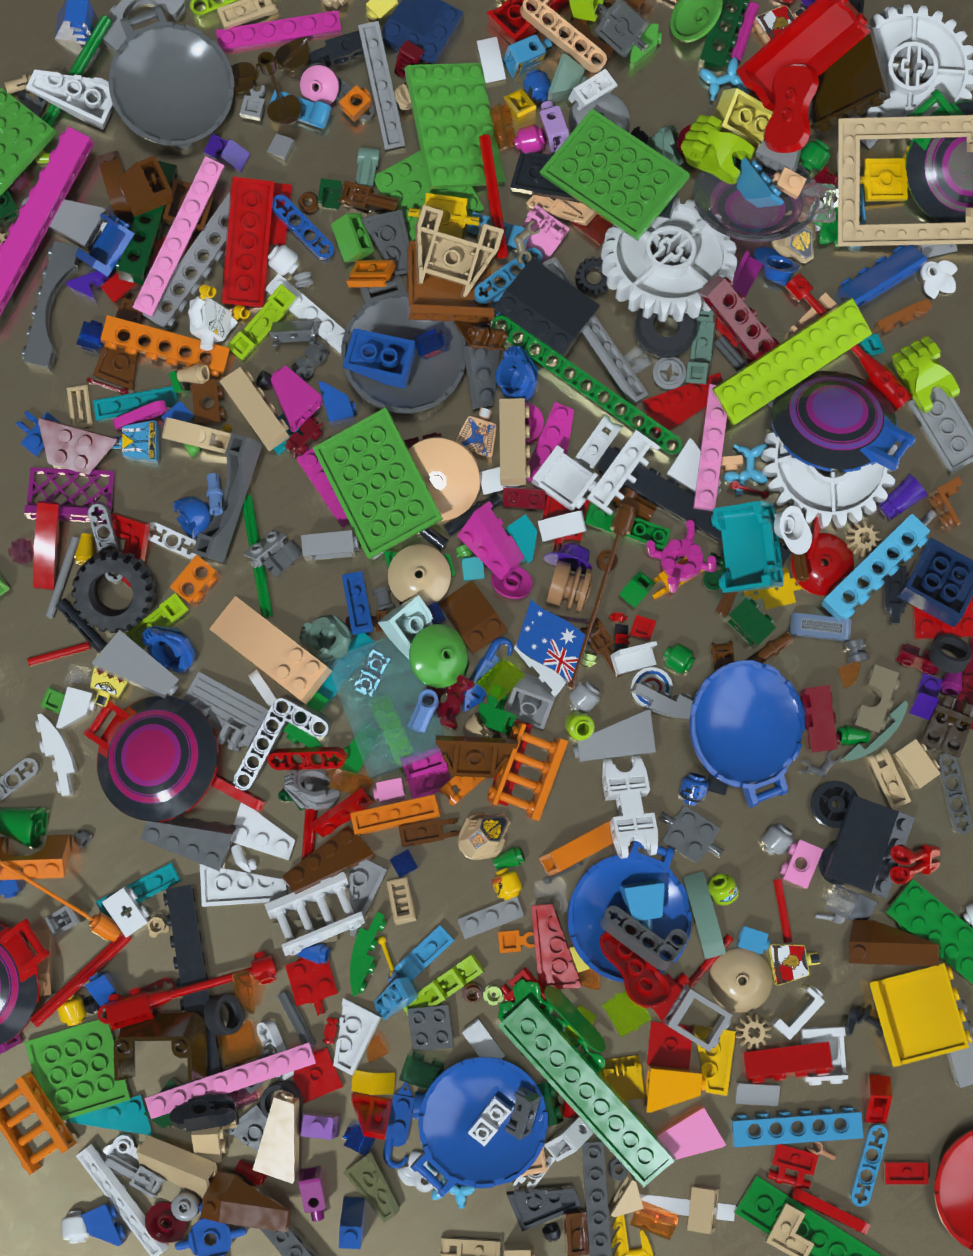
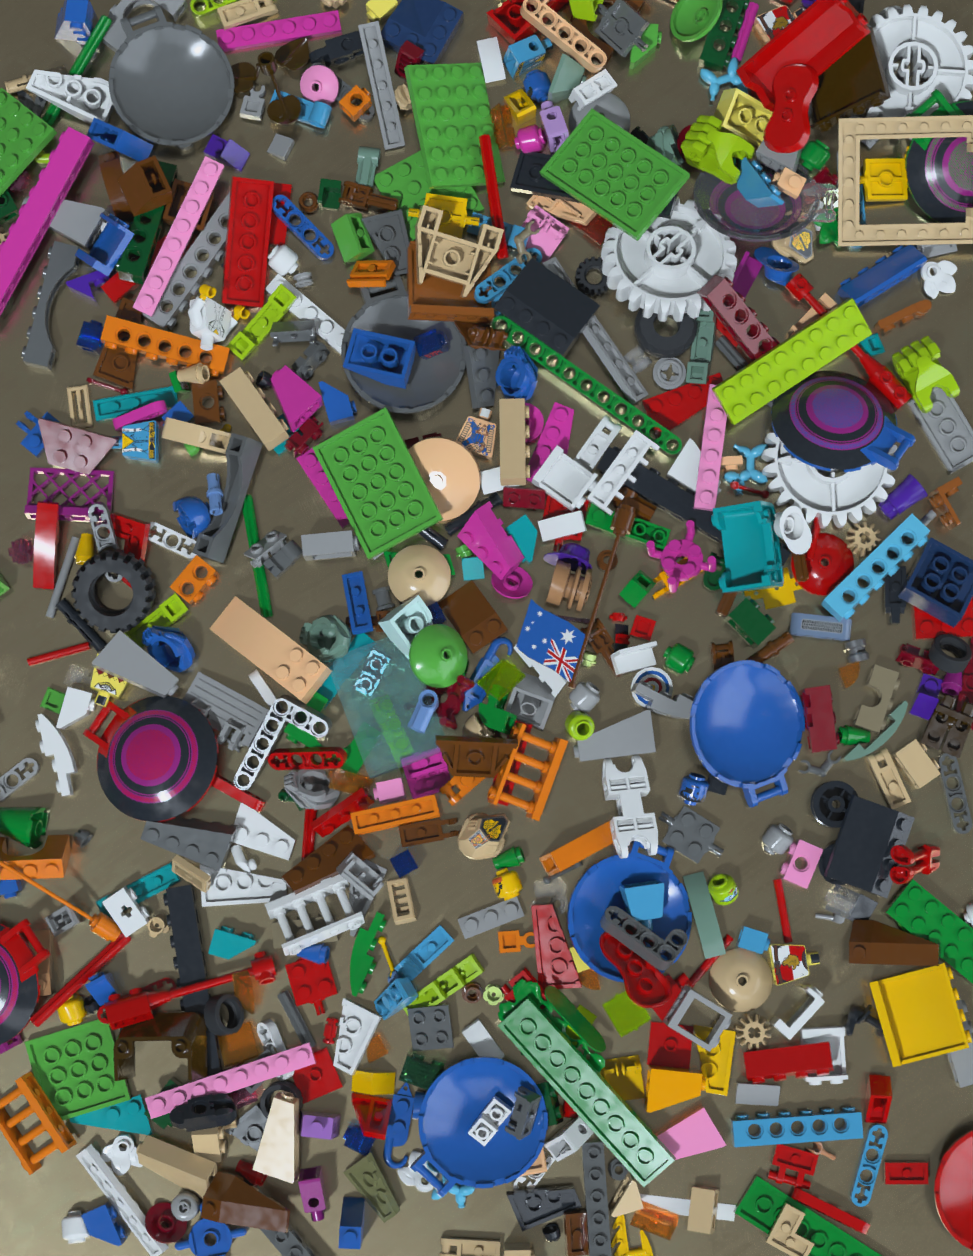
light grey connector [105,1154,167,1199] -> none
none -> blue slope [86,118,154,161]
none -> tan tile [172,855,211,893]
none -> teal slope [208,926,258,959]
none -> light grey hinge [336,851,384,901]

